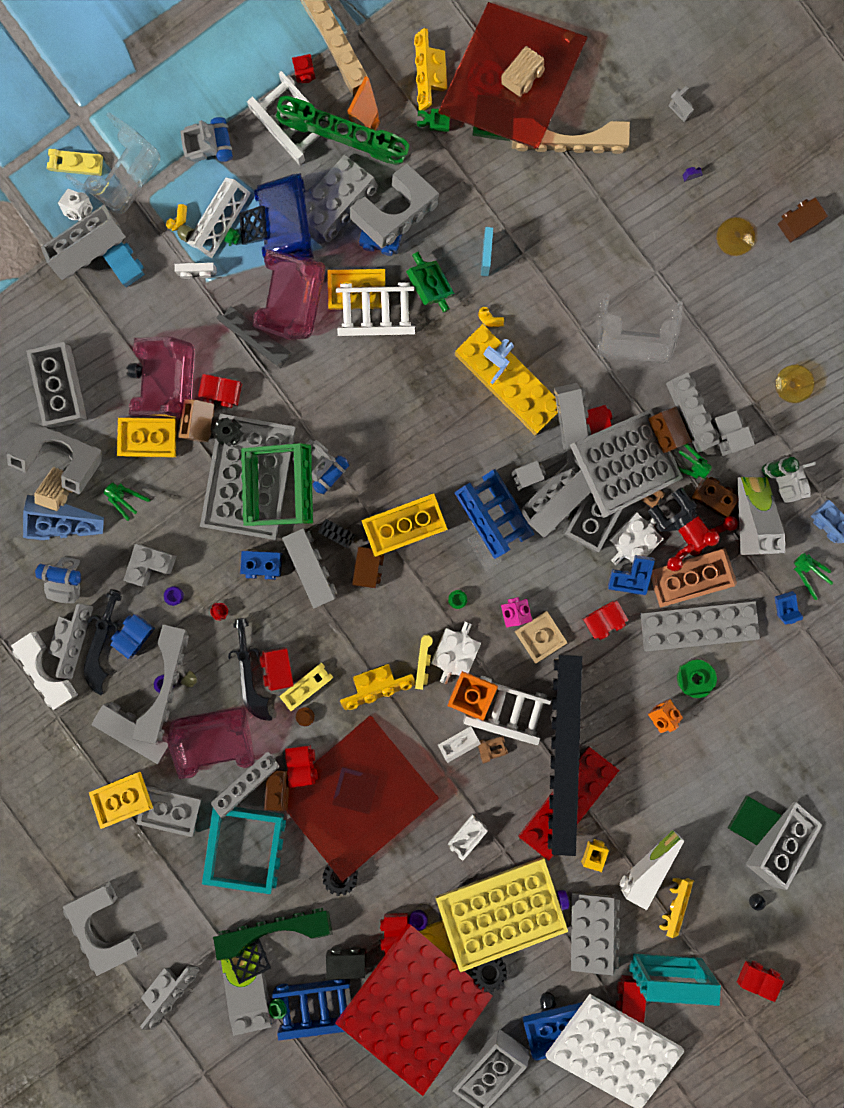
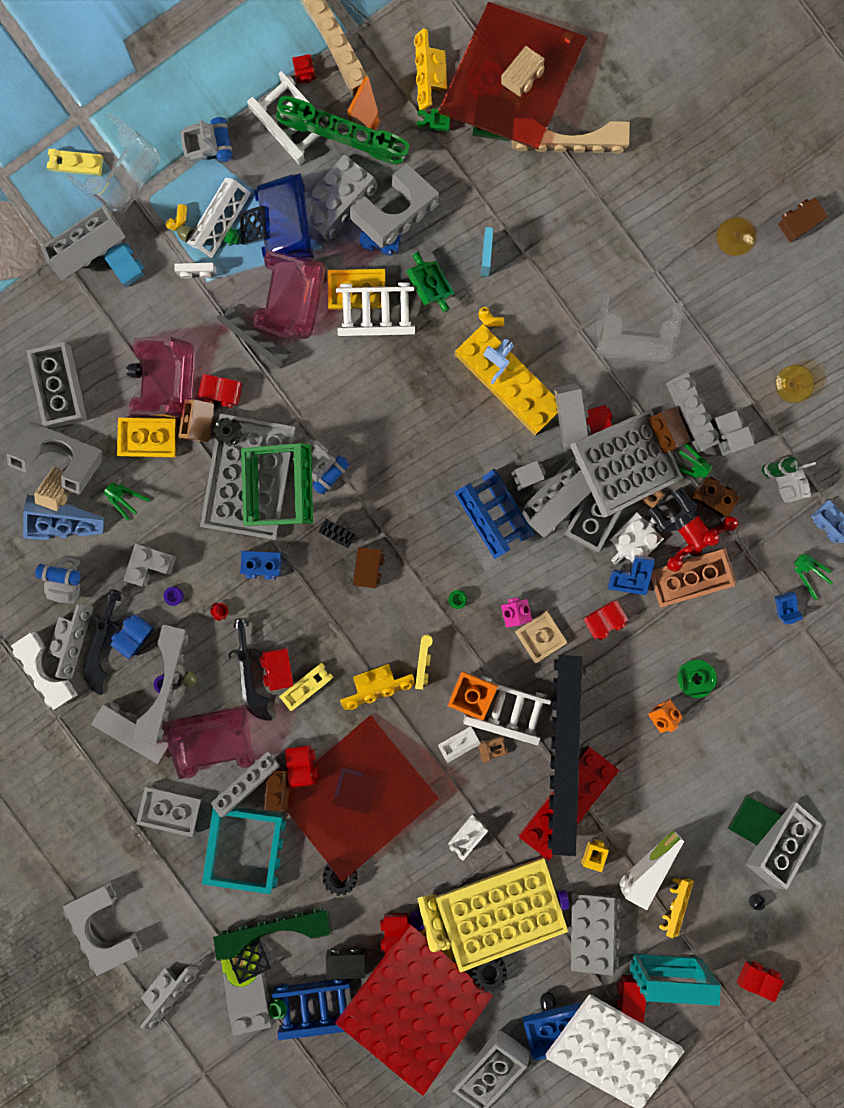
white brick [58,189,93,221] -> none
yellow plate [89,772,153,829] -> none
light grey brick [282,528,337,609] -> none
reddish brown plate [295,707,315,726] -> none
yellow slope [361,493,448,557] -> none
white plate [431,622,481,684] -> none
light grey plate [640,601,760,652] -> none
light grey bracket [669,86,694,122] -> none
dark purple tile [682,167,703,182] -> none
light grey slope [738,477,786,555] -> none
none -> light yellow plate [417,894,451,952]

